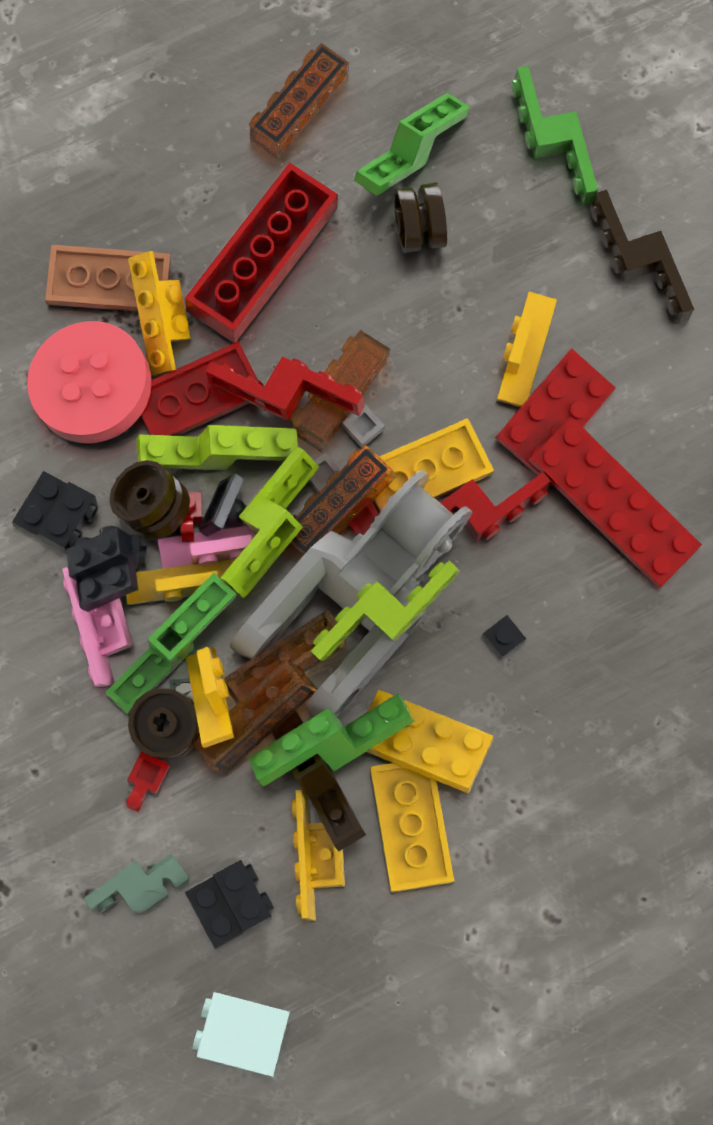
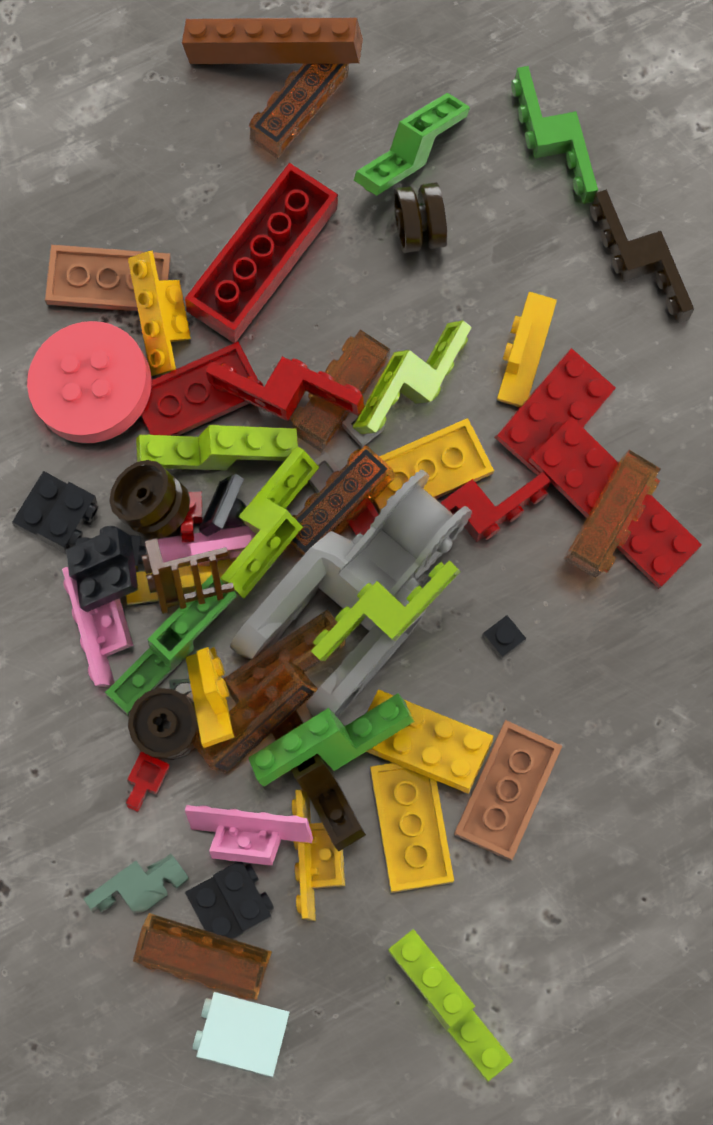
none -> clear orange brick [133,913,272,1000]
none -> reddish brown plate [141,538,235,614]
none -> dark orange brick [182,18,363,64]
none -> bright pink bracket [185,805,313,866]
none -> lime bracket [352,320,472,434]
none -> lime bracket [387,929,513,1082]
none -> nougat plate [454,720,562,861]
none -> clear orange brick [564,450,661,578]

